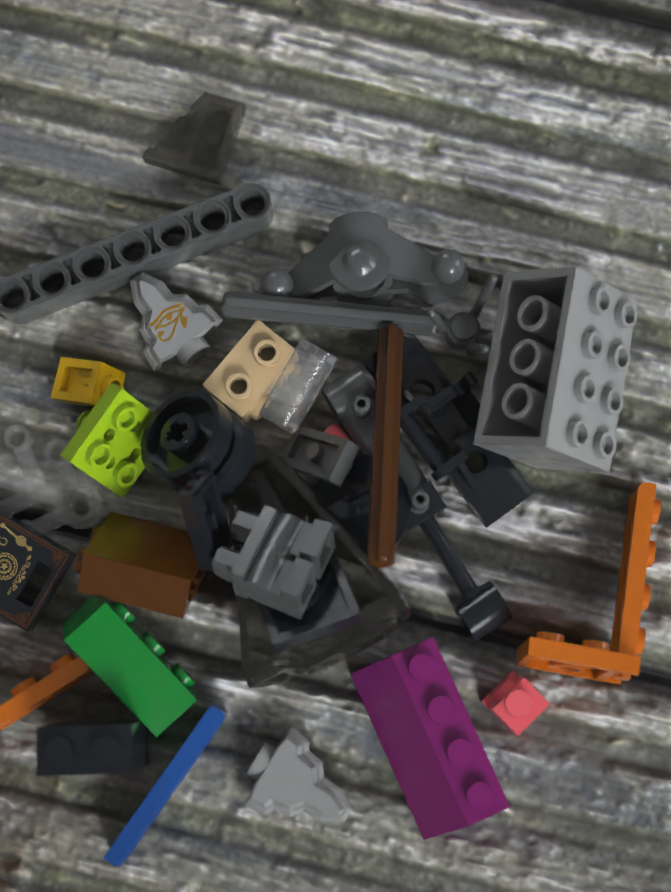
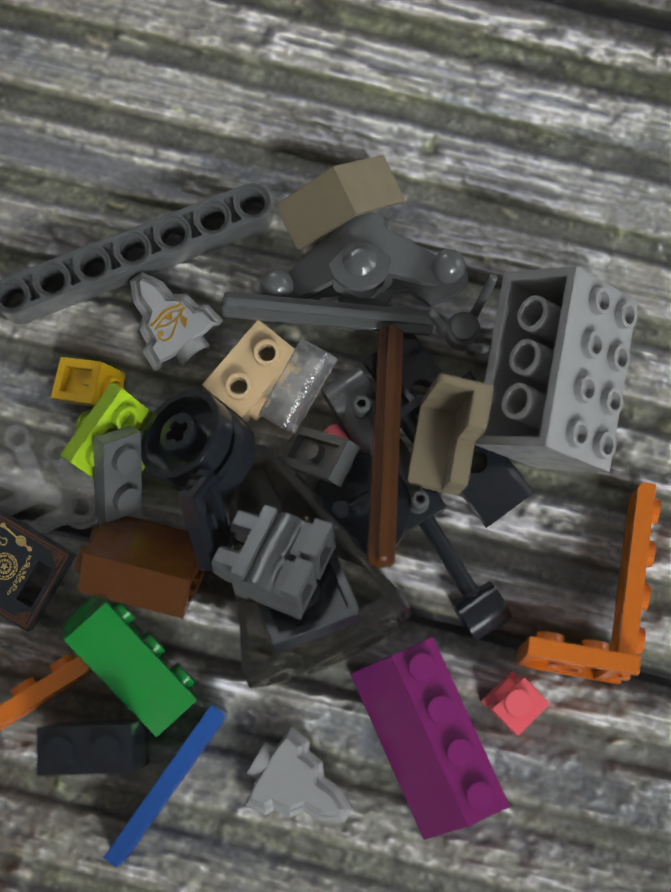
clear smoke wing [142,92,246,186] -> none
none -> dark grey plate [93,426,142,523]
none -> dark tan panel [276,155,404,250]
none -> dark tan panel [406,374,494,496]

